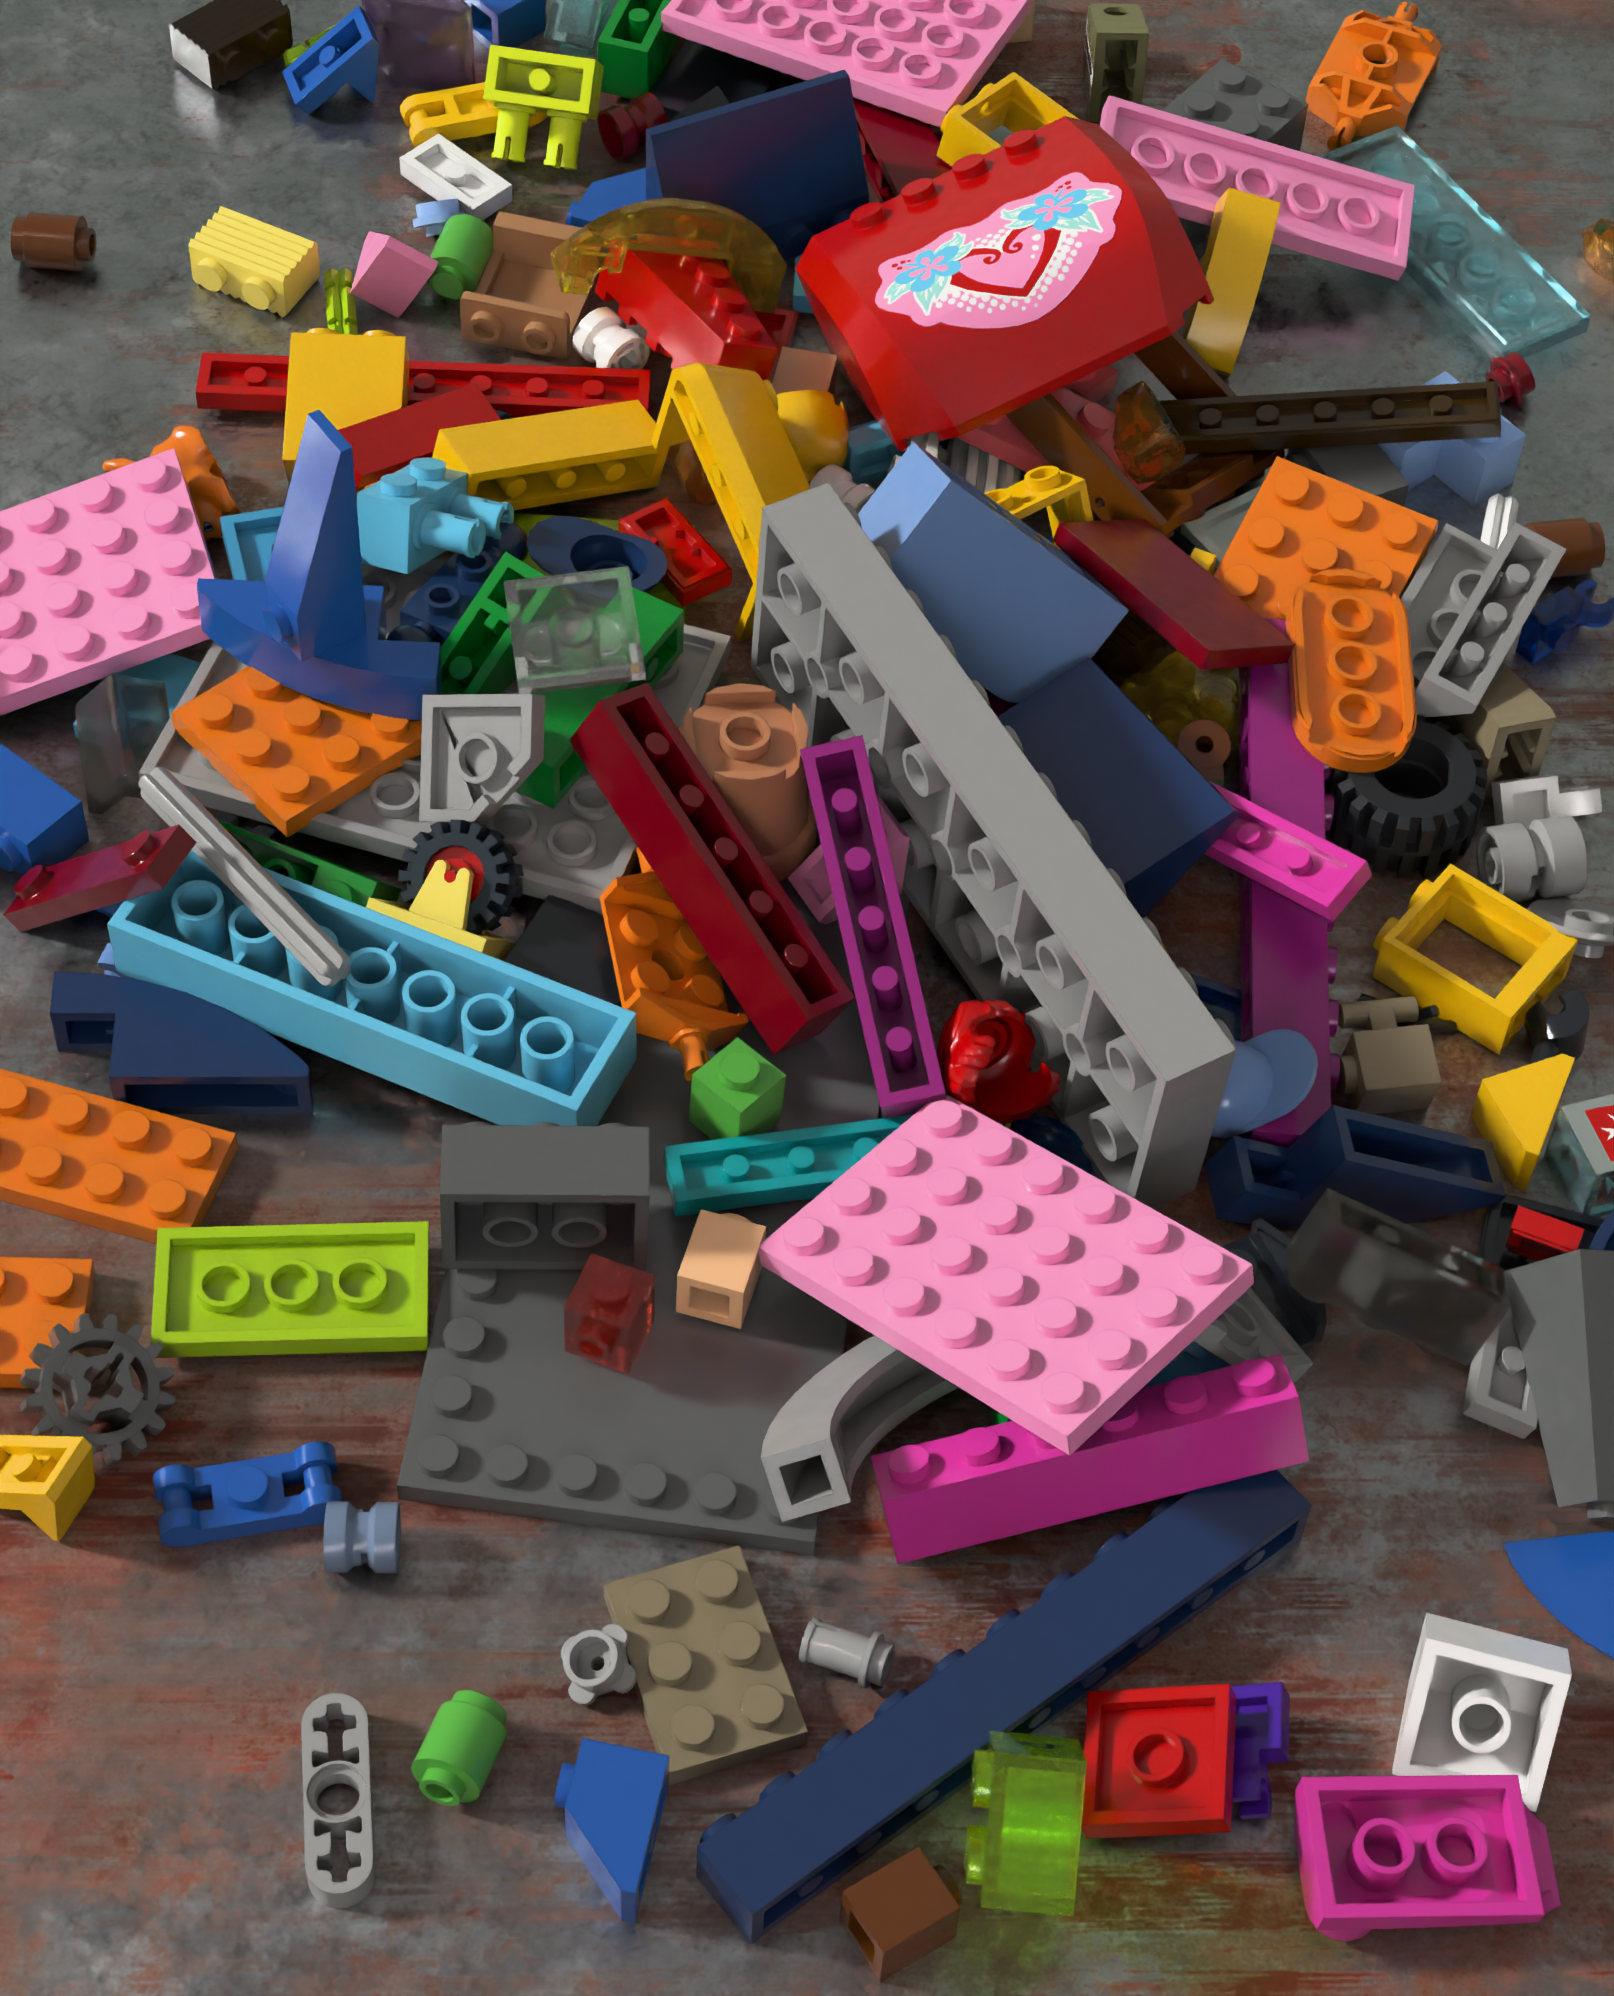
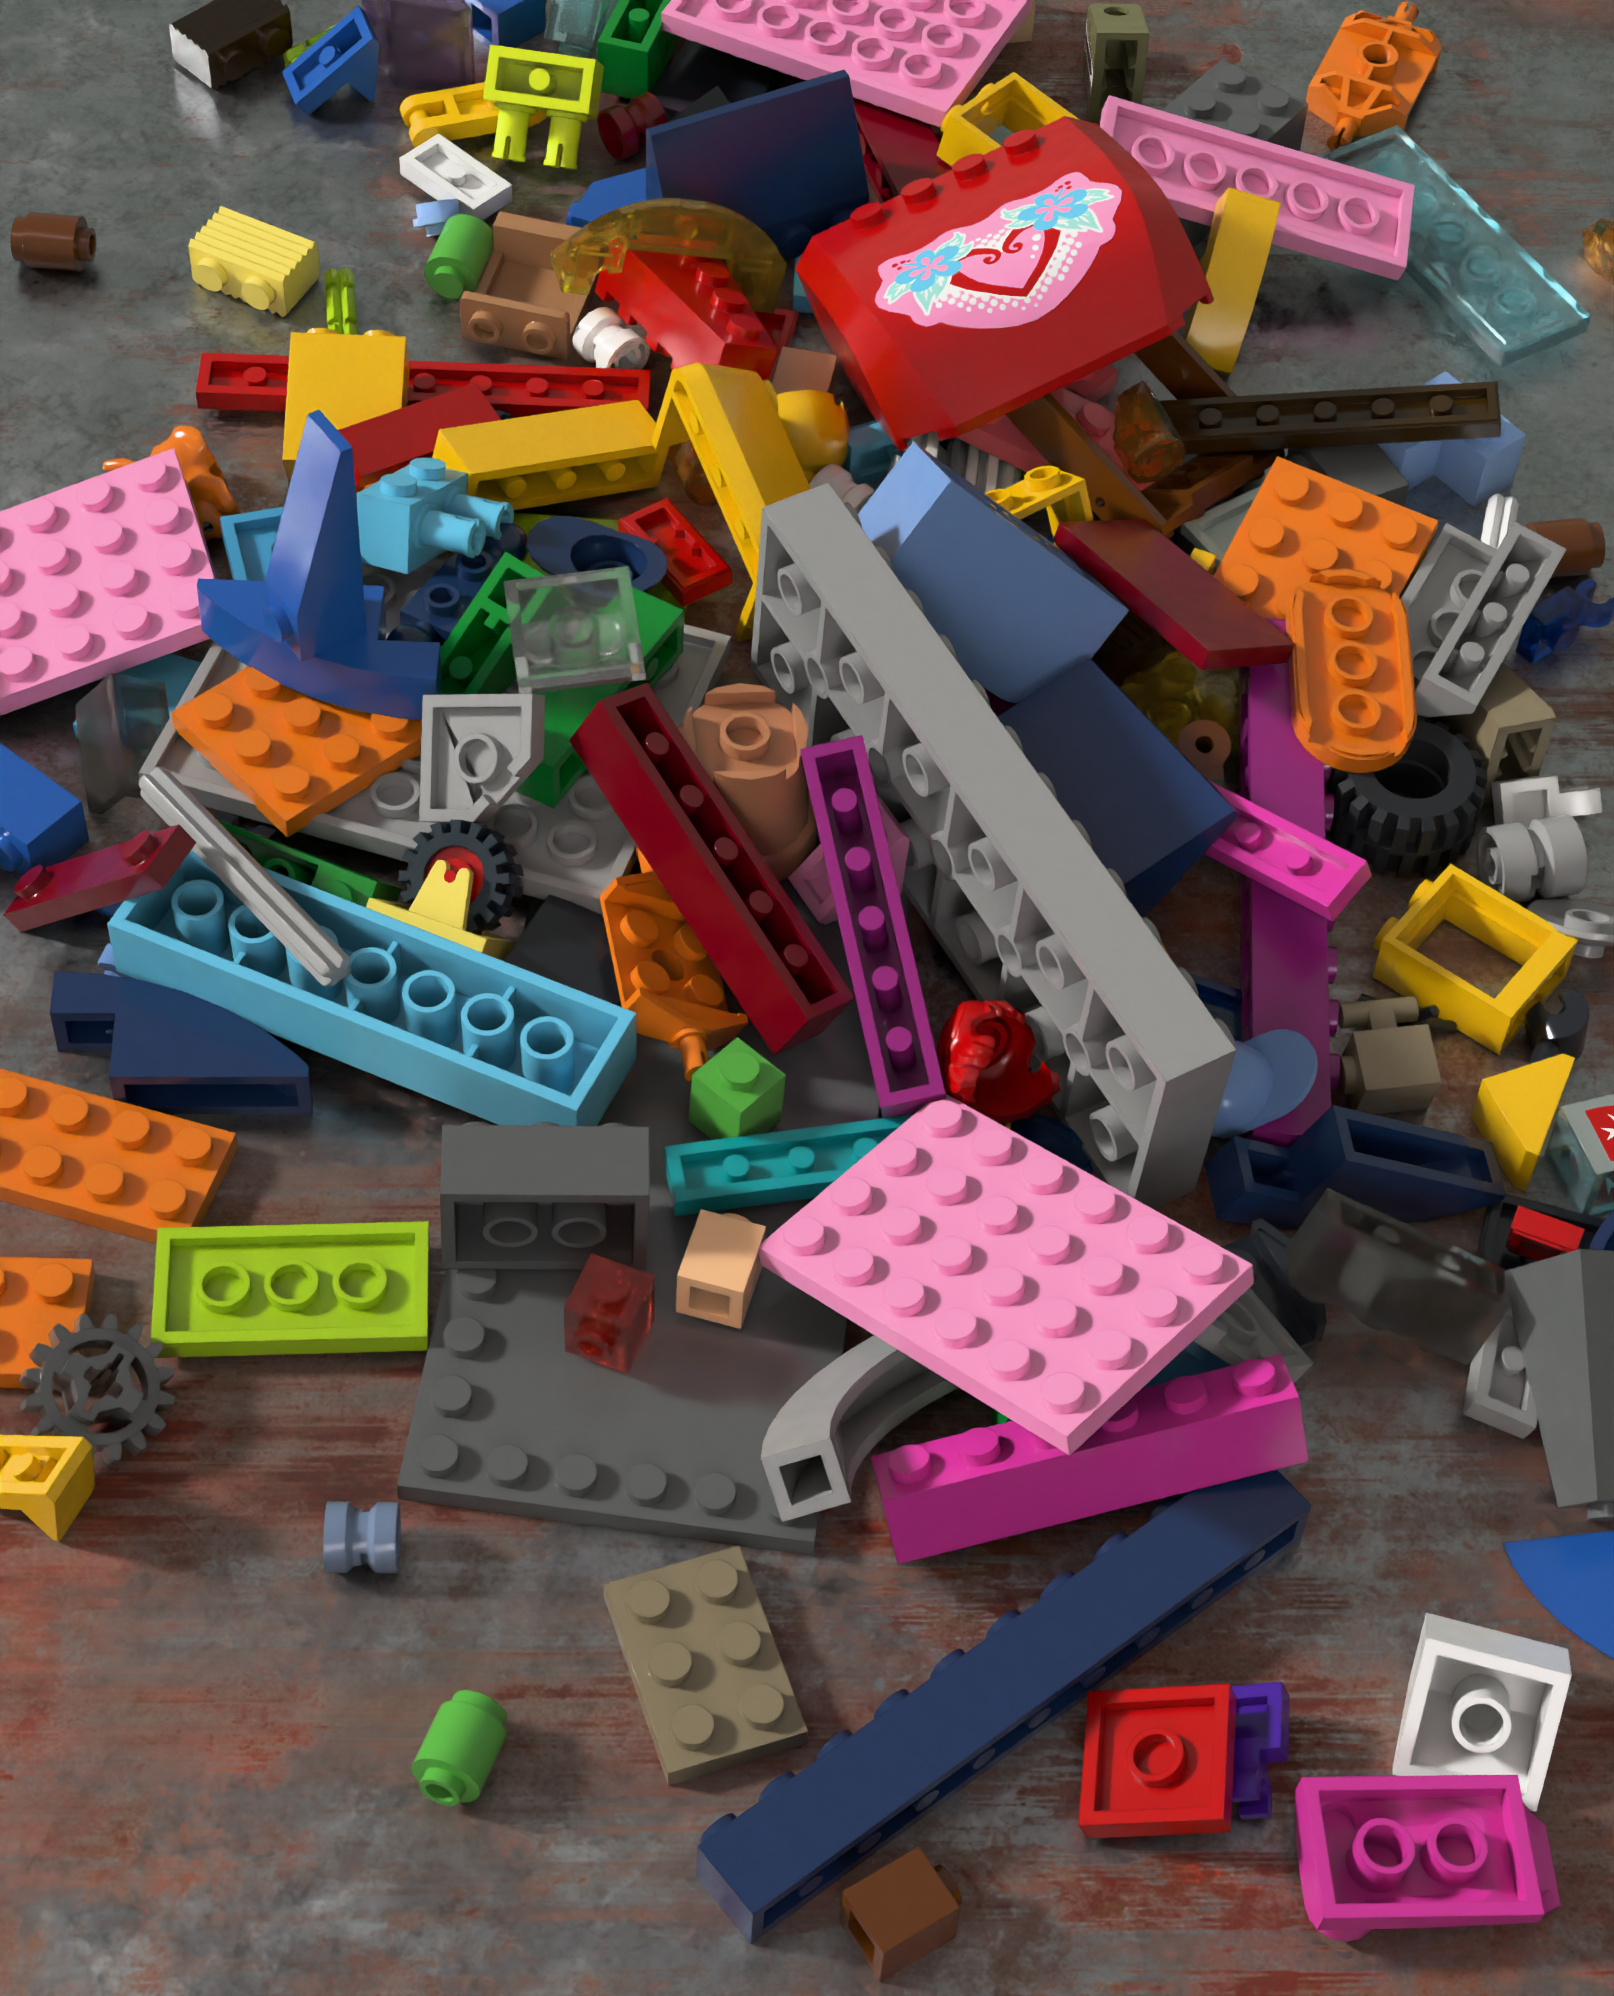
blue plate [153,1441,343,1547] -> none
light grey beam [301,1693,375,1909] -> none
bright pink slope [350,231,438,318] -> none
blue slope [554,1738,669,1924] -> none
light grey plate [561,1624,637,1706] -> none
light grey pin [799,1617,895,1689] -> none
clear neon green brick [964,1731,1087,1916] -> none
dark red plate [1486,352,1536,406] -> none

